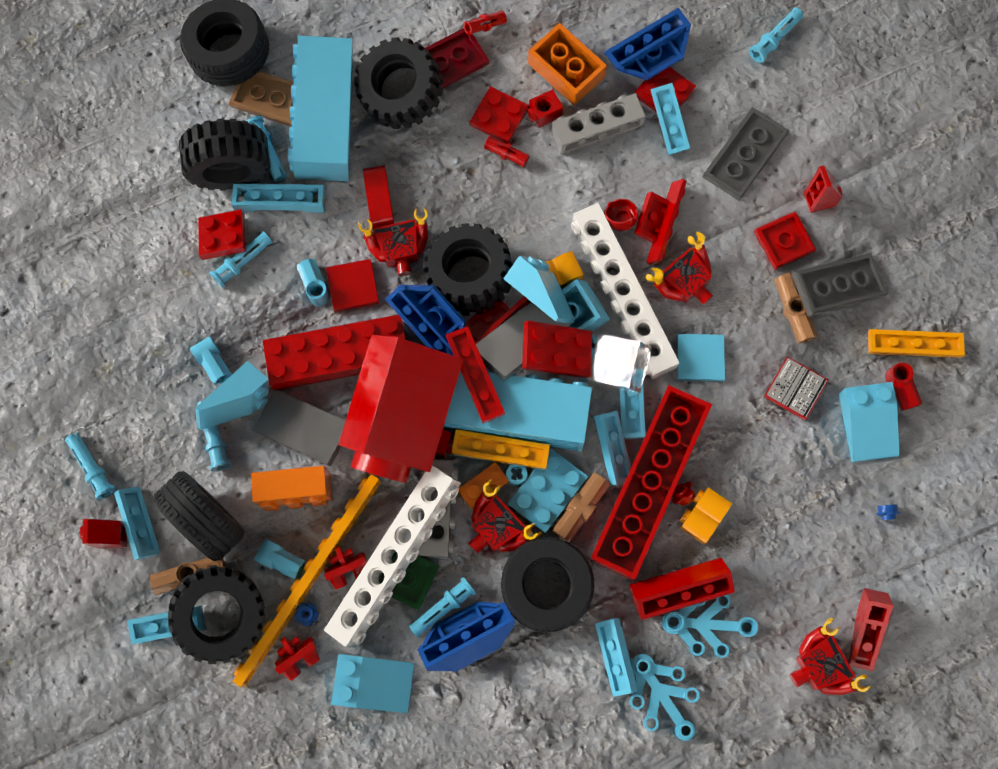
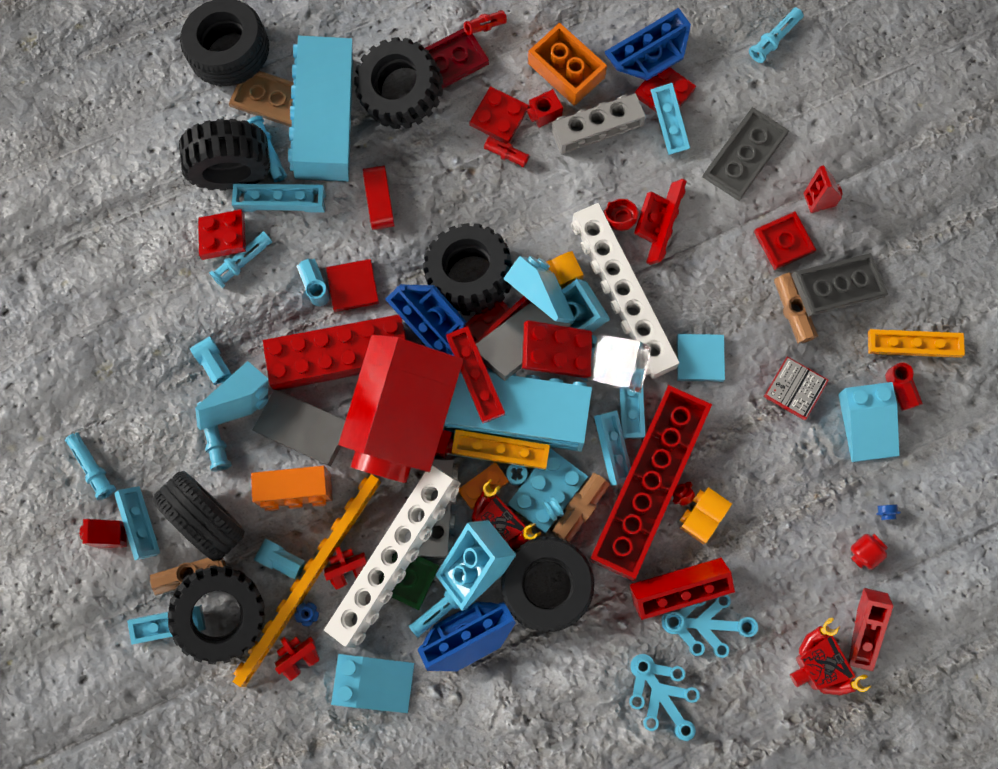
red torso [358,208,429,276] -> none
medium azure plate [595,618,638,697] -> none
red torso [646,232,713,305] -> none
none -> medium azure slope [436,520,516,610]
none -> medium azure bush [543,497,564,521]
none -> red head [851,534,888,570]

